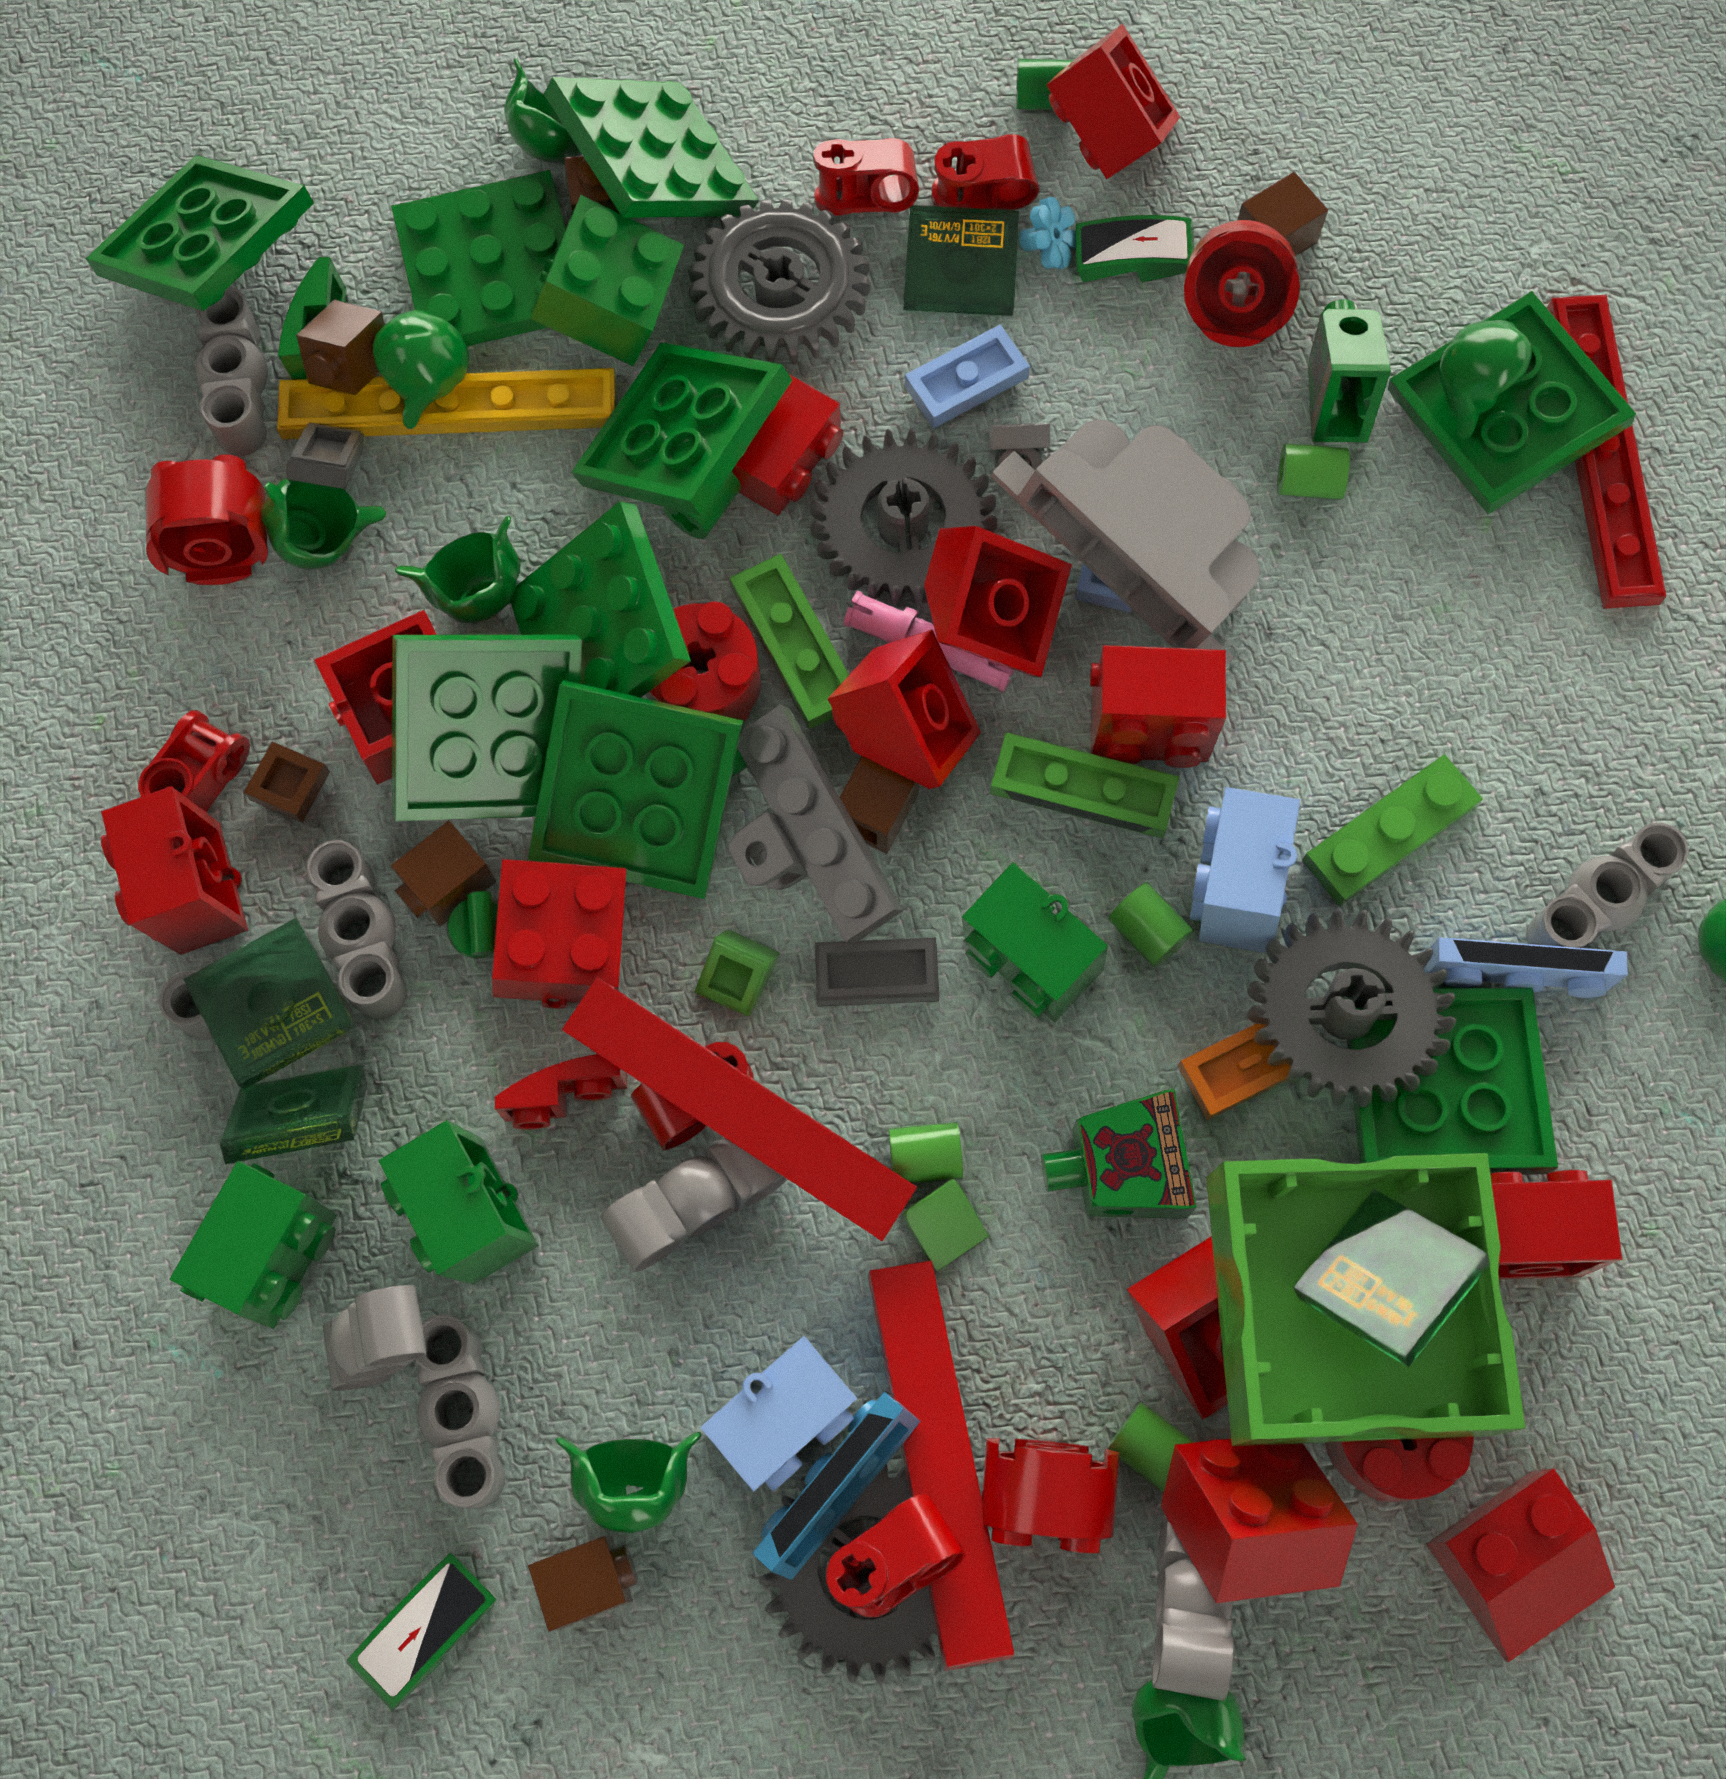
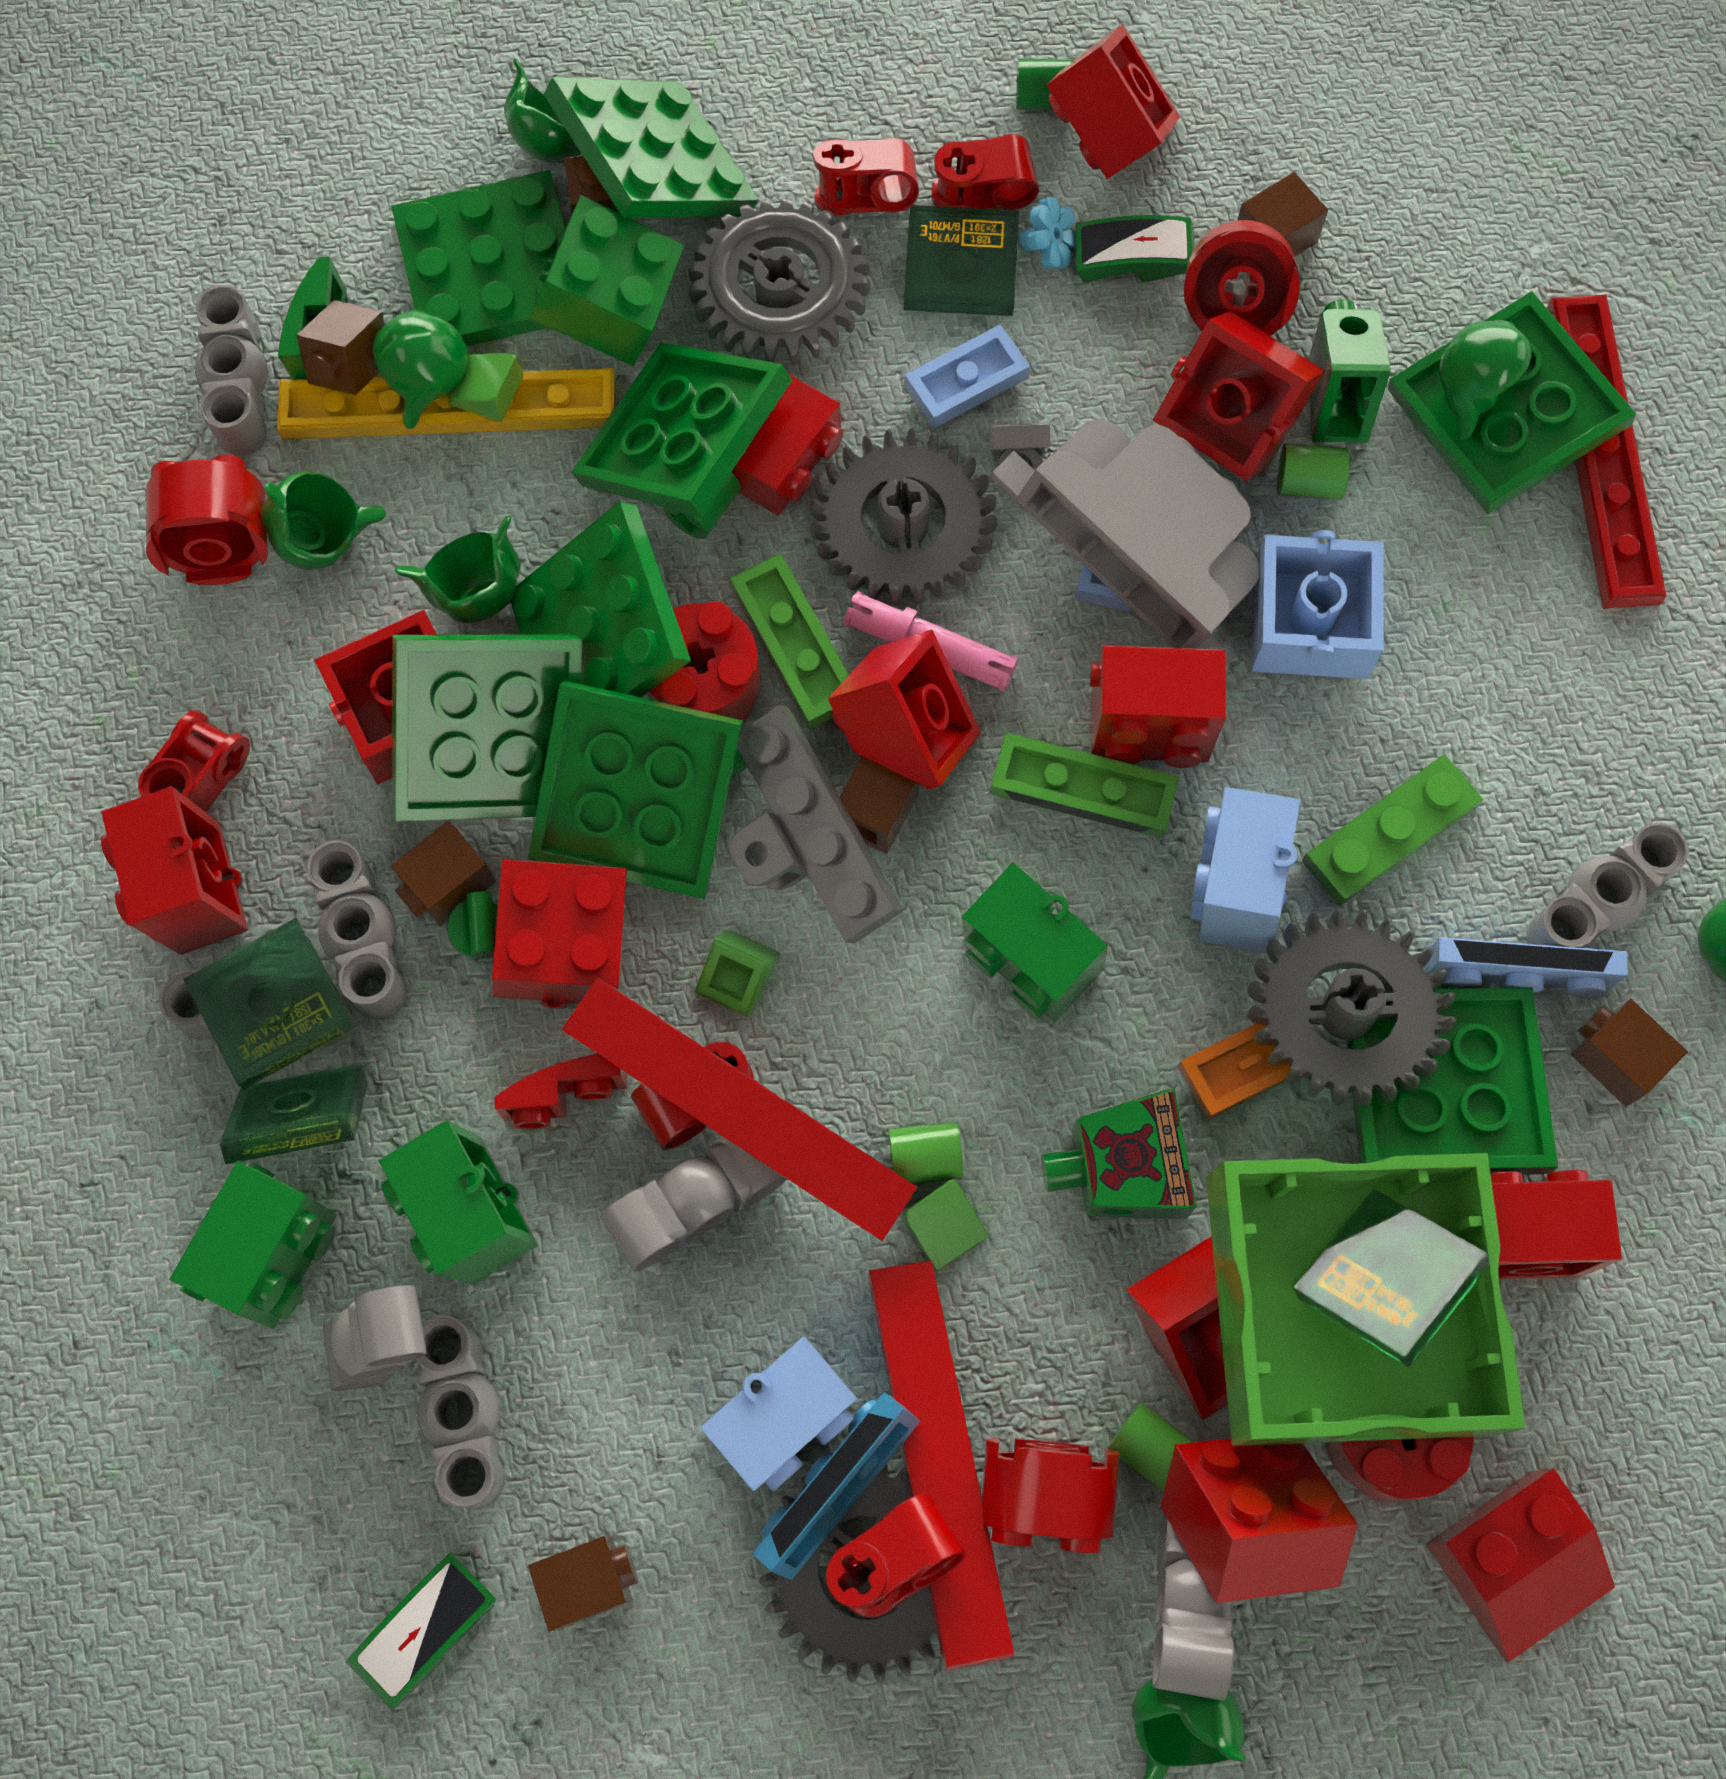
green plate [85,155,314,312] -> none
reddish brown plate [243,741,330,823] -> none
dark grey tile [286,423,364,489] -> none
green hair [556,1432,702,1533] -> none
dark grey tile [815,937,939,1007] -> none
red slope [924,526,1072,678] -> none
bright green piece [1108,882,1194,968] -> none
none -> bright green slope [449,353,524,422]
none -> red brick [1153,311,1326,481]
none -> light blue brick [1251,530,1384,679]
none -> reddish brown brick [1570,998,1688,1107]

